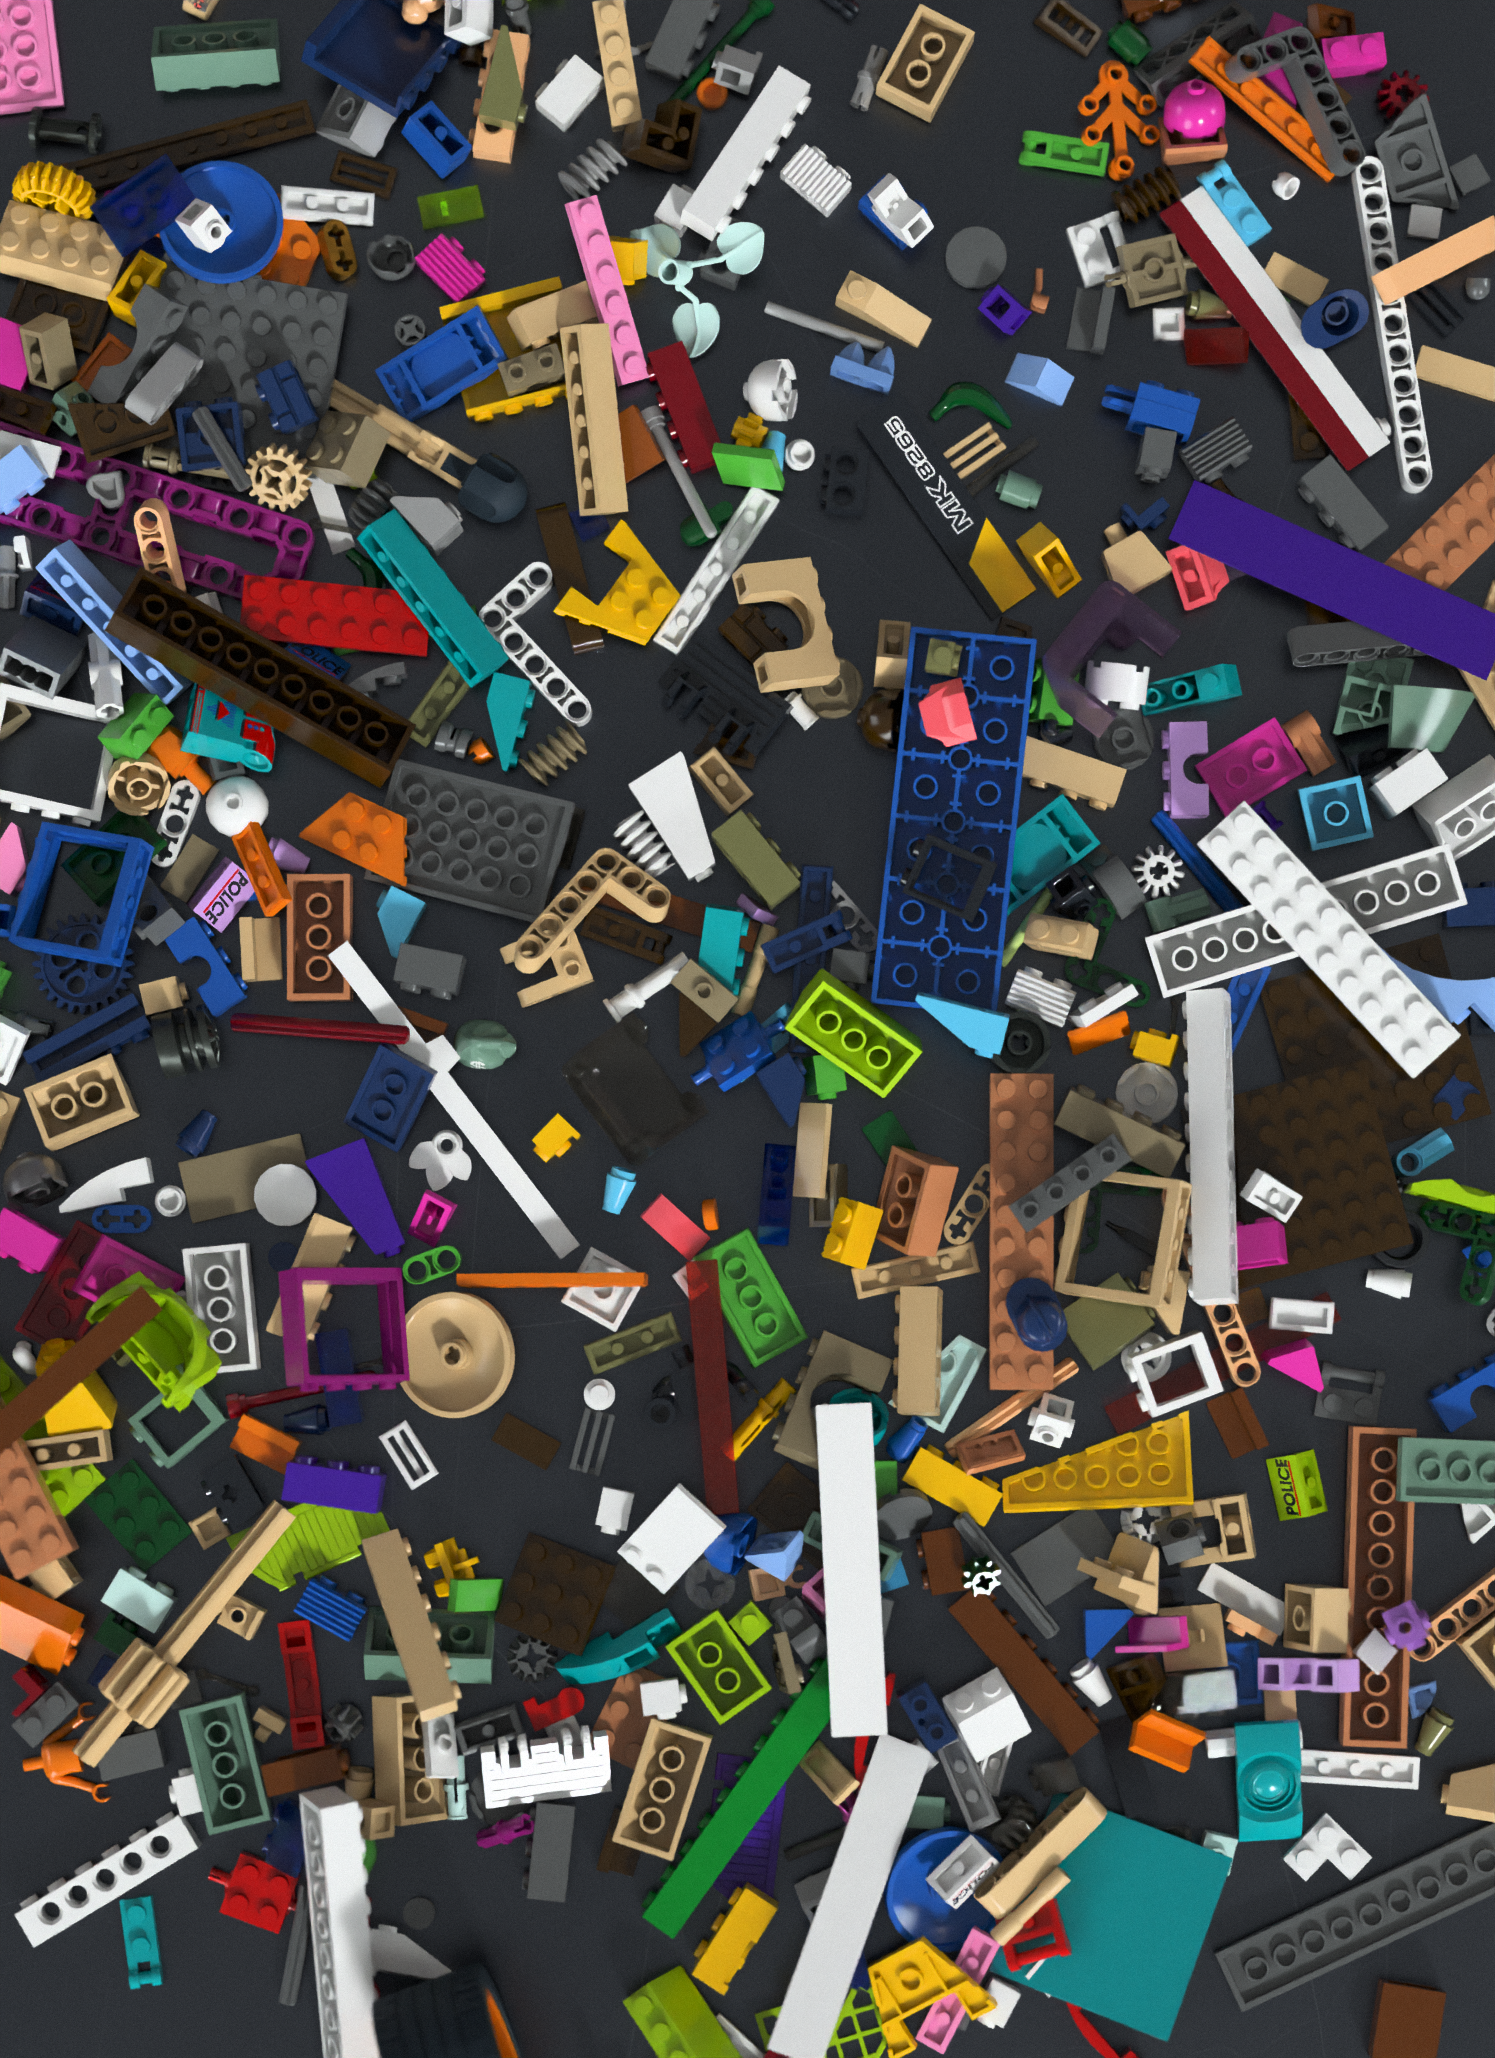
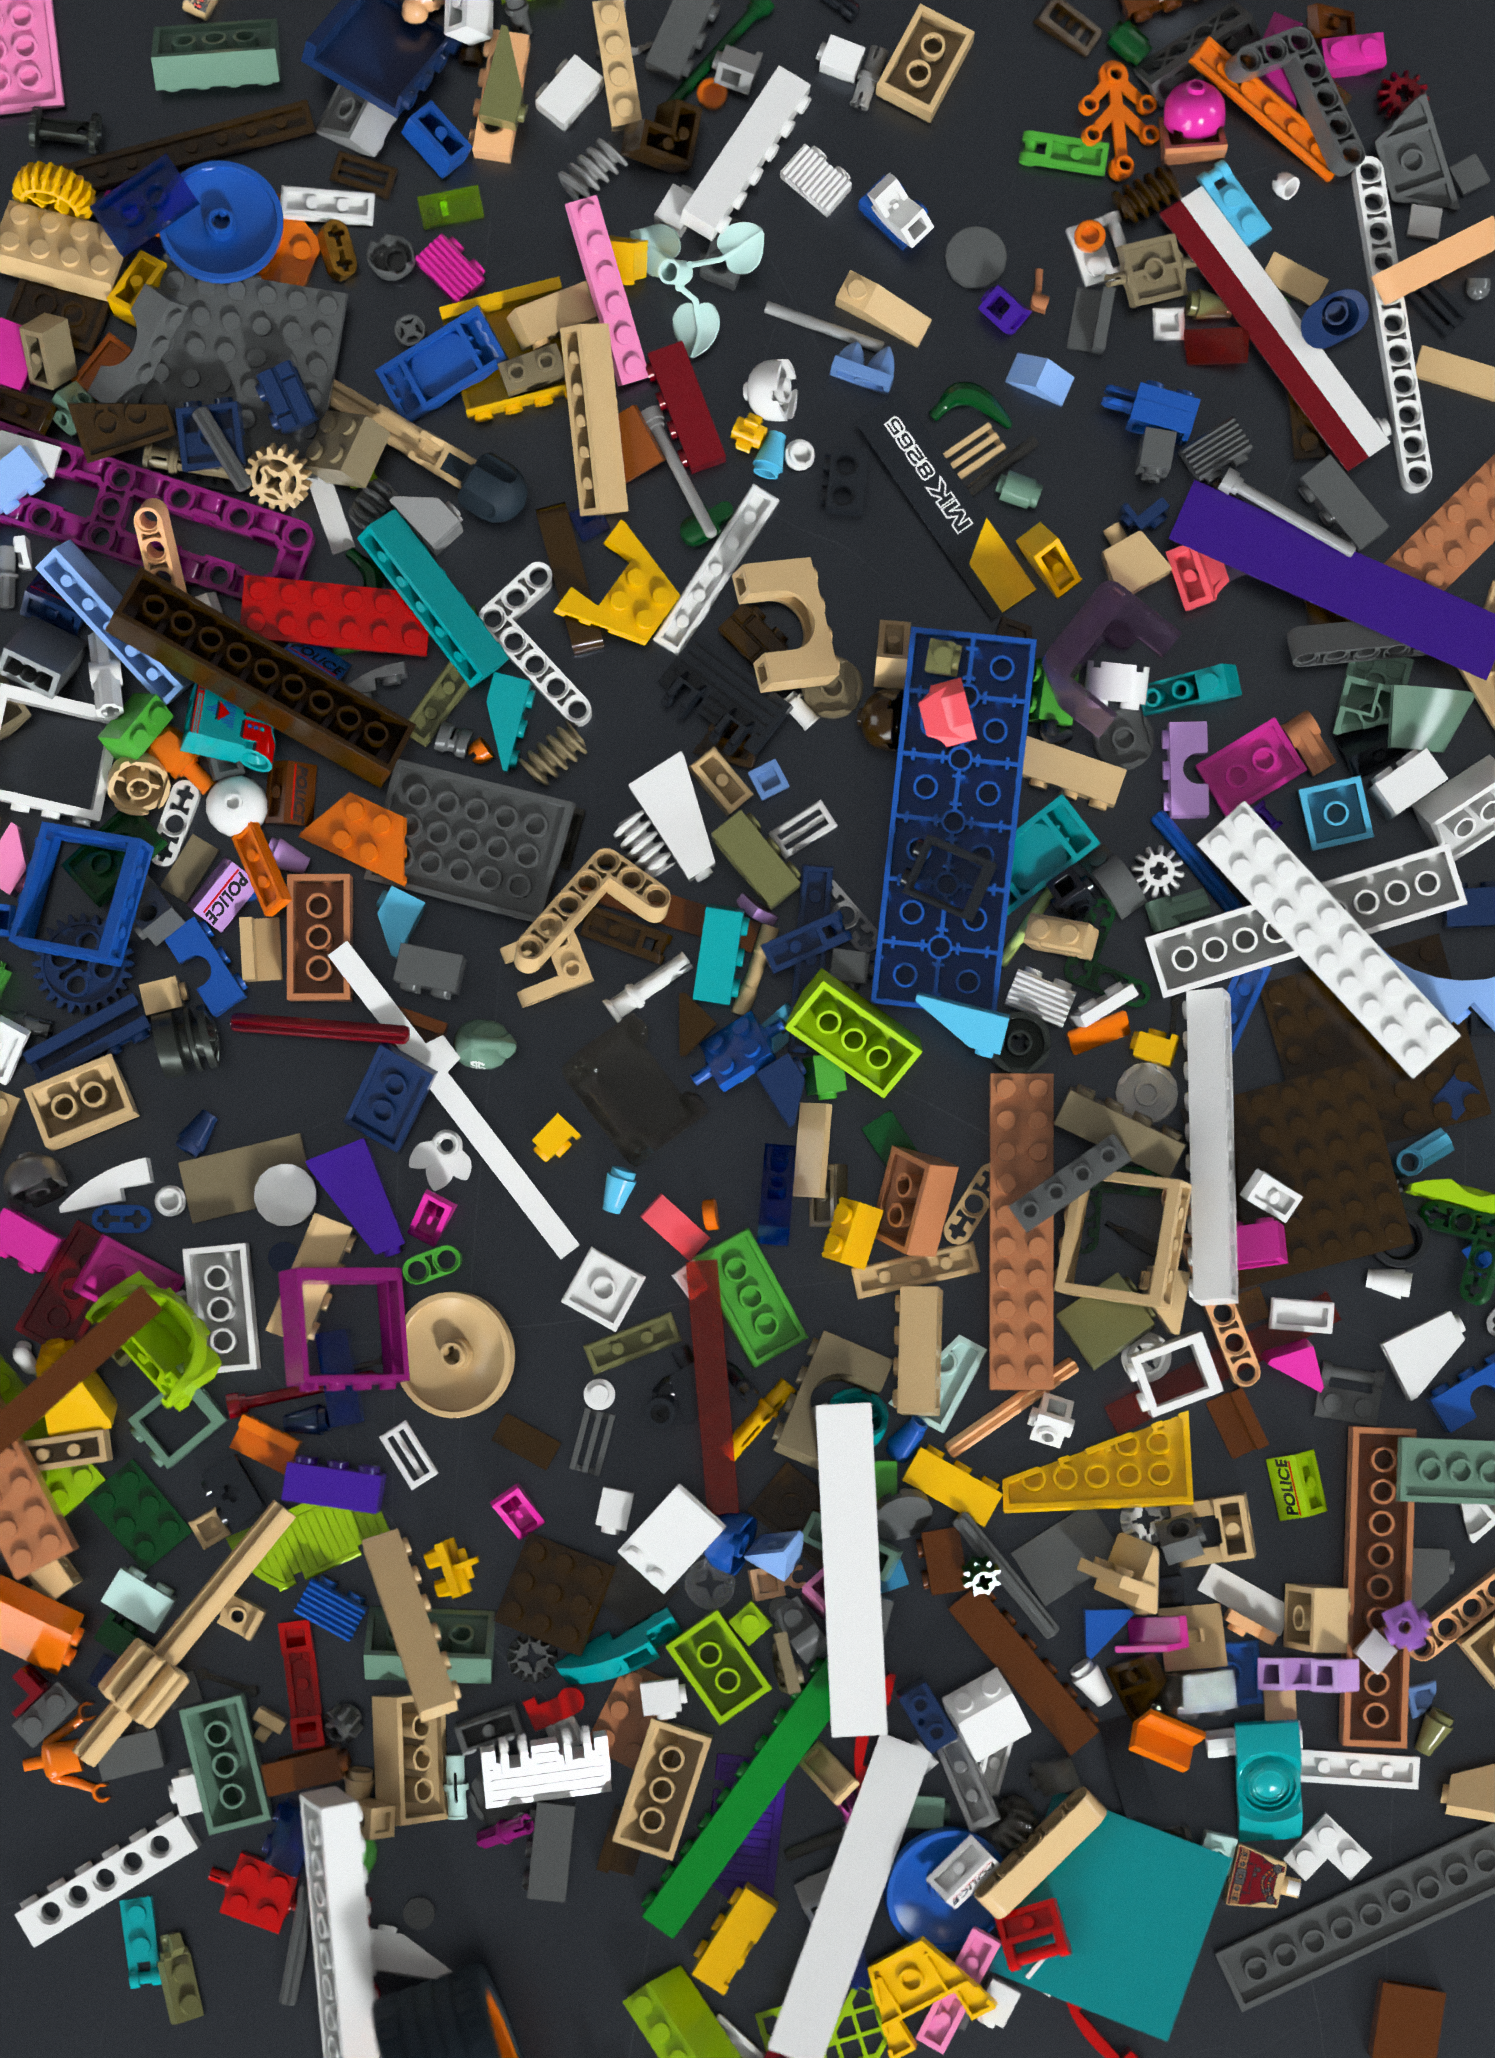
light grey tile [86,471,125,510] -> none
light grey beam [124,342,204,425] -> none
white brick [175,198,232,253] -> none
clear smoke hinge [309,518,364,535] -> none
white plate [422,1713,459,1779] -> none
bright green tile [447,1577,504,1612] -> none
orange tile [456,1272,648,1288] -> none
dark tan plate [670,957,739,1023] -> none
bright green tile [712,443,785,491] -> none
nougat plate [955,1429,1026,1476] -> none
tan piece [990,1866,1071,1946] -> none
dark blue piece [1006,1277,1068,1352] -> none
none -> olive hinge [157,1932,204,2025]
none -> reddish brown panel [264,760,317,827]
none -> dark pink slope [490,1482,546,1540]
none -> medium blue plate [748,759,790,801]
none -> white tile [768,800,838,860]
none -> white brick [816,34,866,84]
none -> orange tile [1074,220,1106,253]
none -> light grey piece [1218,467,1356,557]
none -> torso [1222,1842,1301,1908]
none -> white slope [1379,1311,1466,1401]
none -> dark grey slope [1412,1546,1455,1609]

